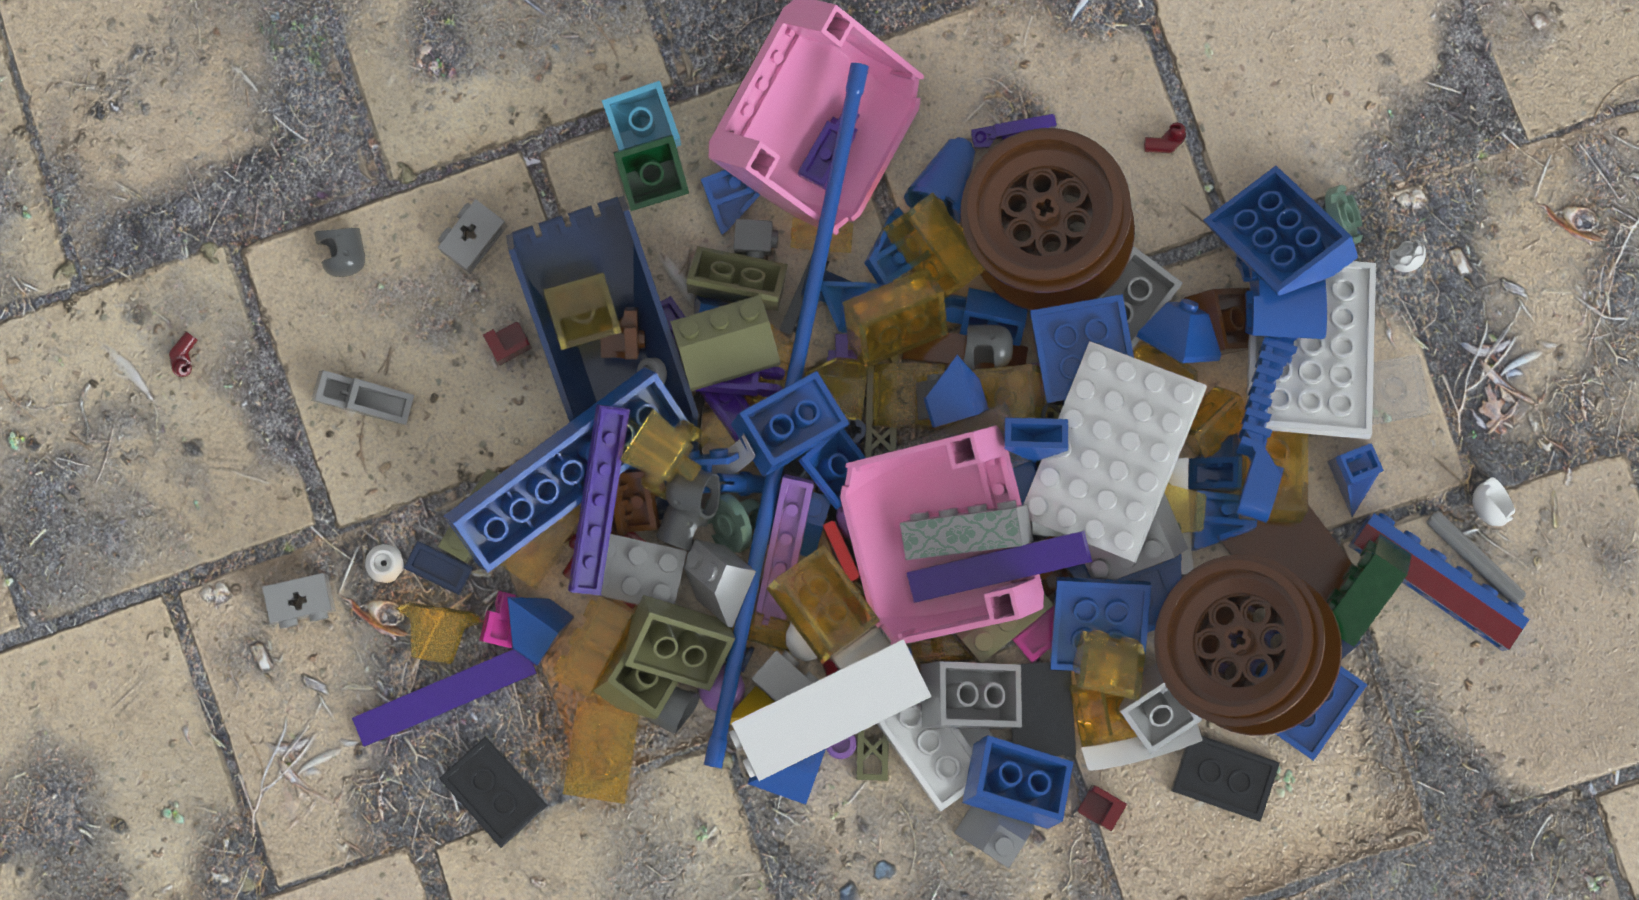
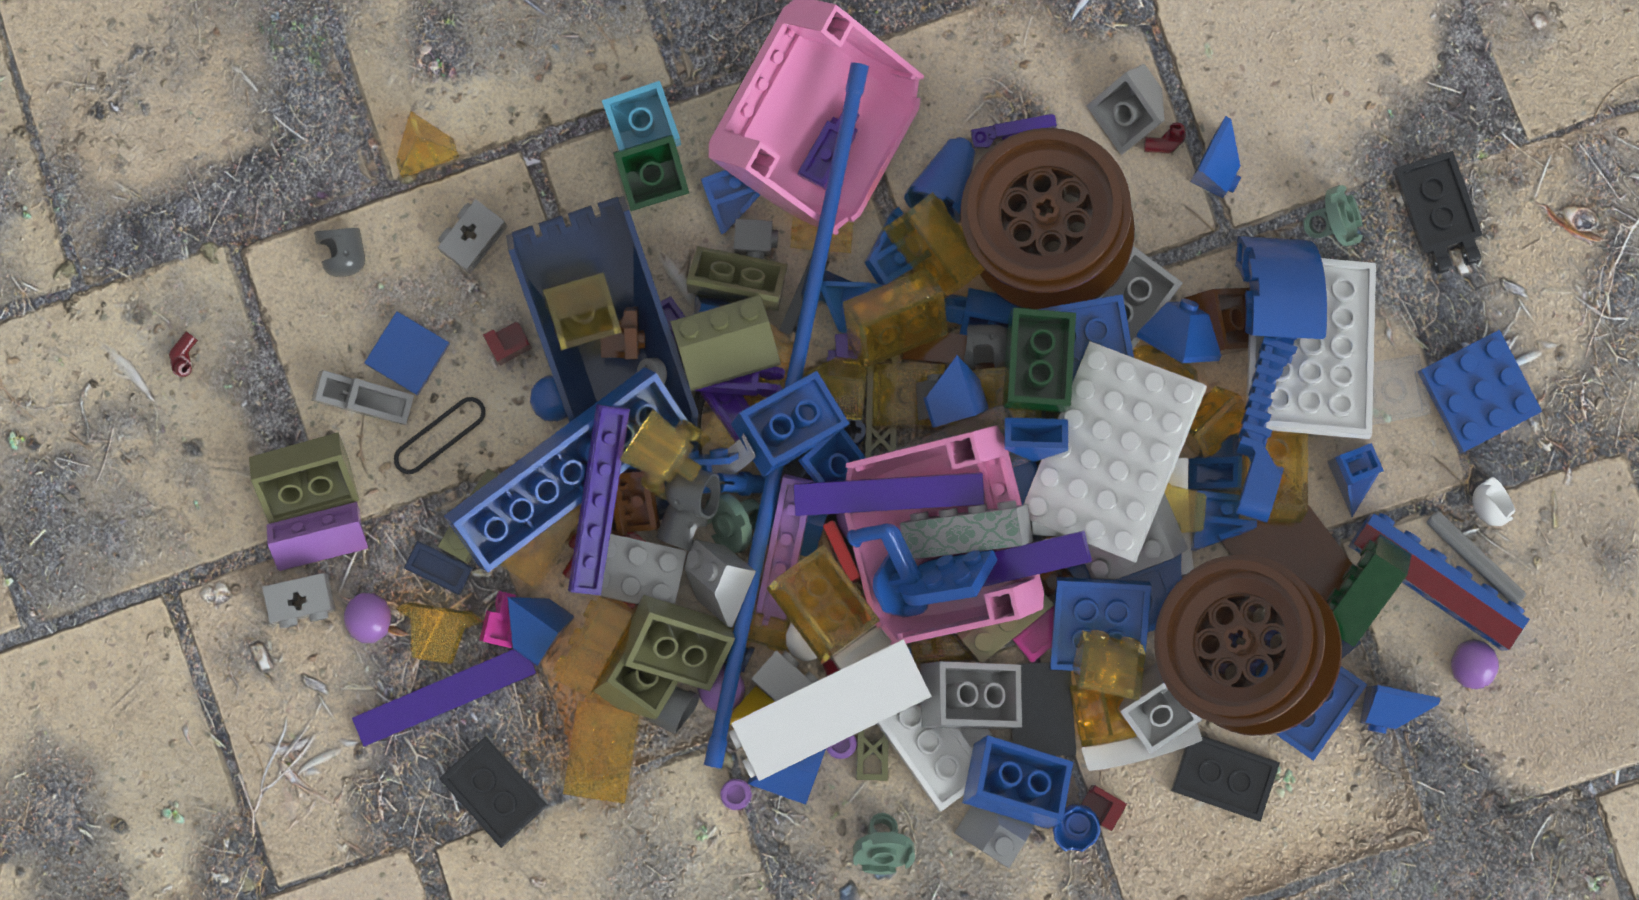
white plate [365,544,404,583] -> none
blue slope [1203,166,1358,296] -> none
white plate [1388,239,1426,272] -> none
none -> olive slope [249,432,359,524]
none -> medium lavender panel [266,502,368,571]
none -> medium lavender hair [344,593,391,643]
none -> blue tile [364,311,450,396]
none -> black piece [394,397,485,474]
none -> clear yellow slope [396,111,459,178]
none -> blue hair [530,375,567,422]
none -> medium lavender tile [720,779,752,810]
none -> dark purple tile [793,472,984,516]
none -> blue plate [847,524,997,618]
none -> sand green tile [853,813,915,875]
none -> dark green brick [1003,308,1076,413]
none -> blue hair [1053,804,1101,852]
none -> light grey slope [1087,64,1164,155]
none -> blue slope [1190,116,1241,198]
none -> blue slope [1360,685,1440,734]
none -> black tile [1393,151,1483,275]
none -> blue plate [1417,330,1542,453]
none -> medium lavender hair [1451,639,1499,690]

